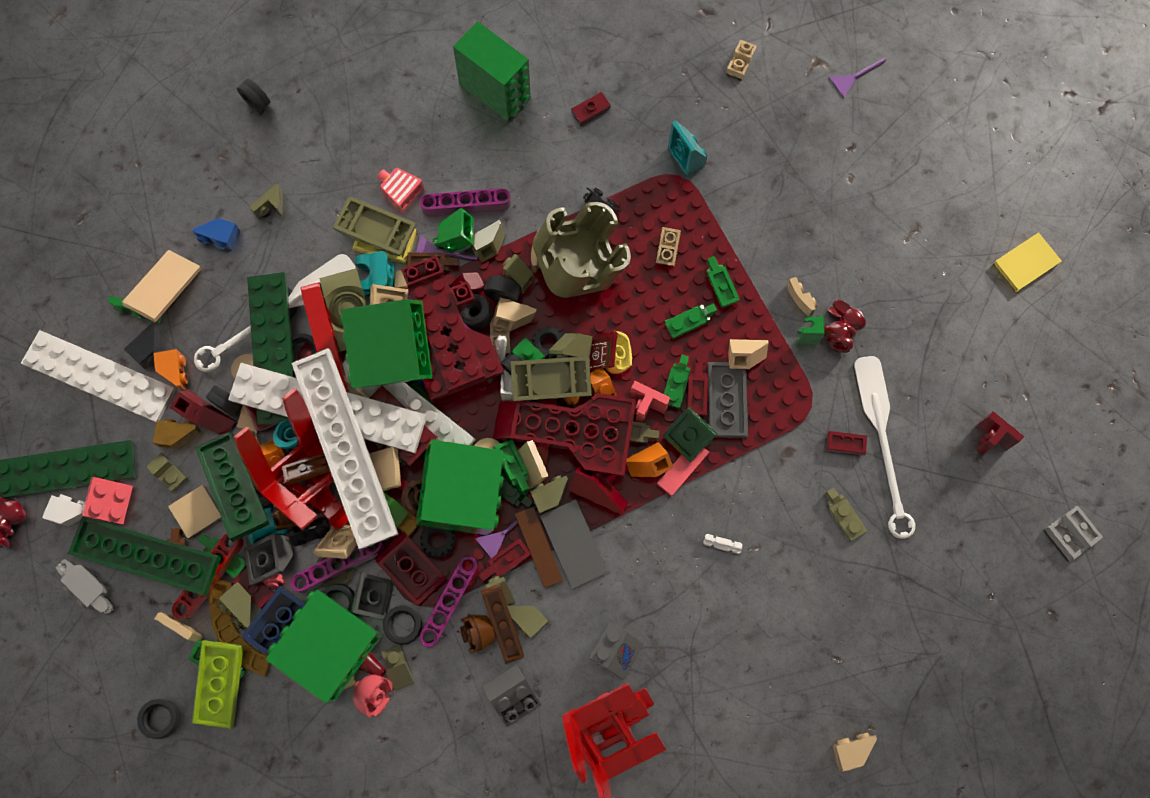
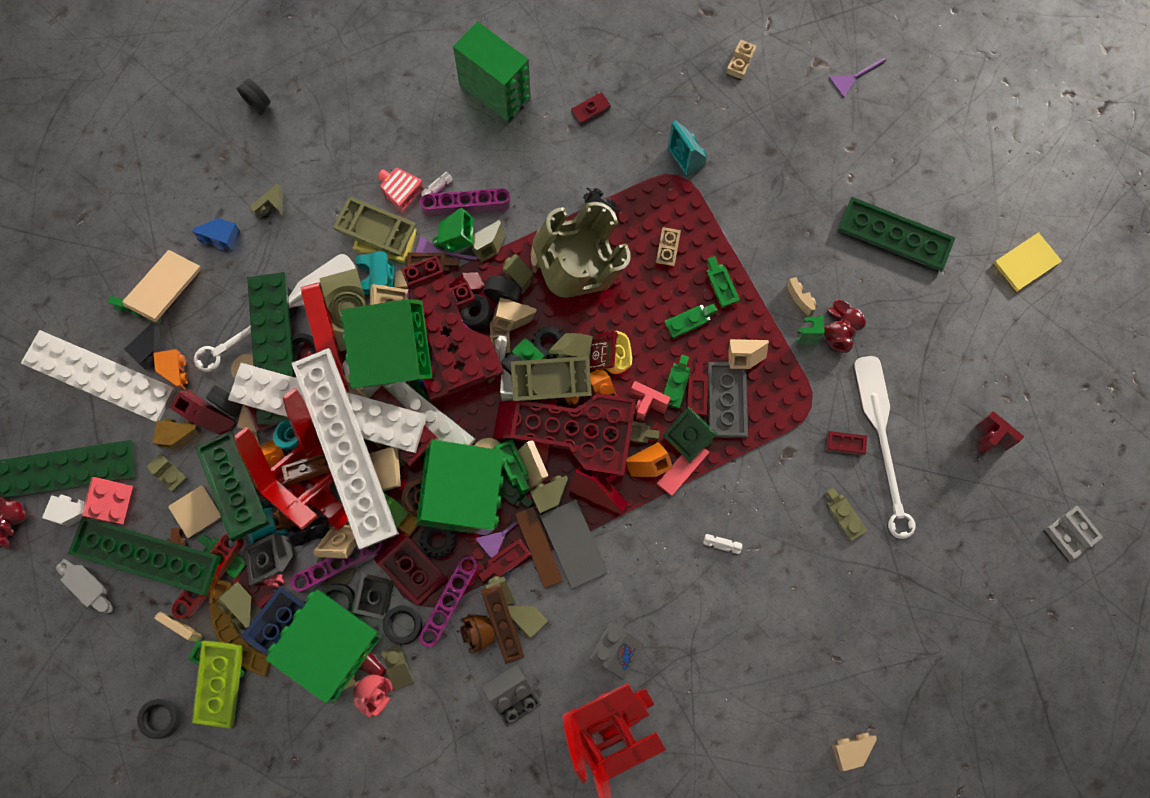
none -> white axle [420,172,452,196]
none -> dark green plate [837,197,956,272]

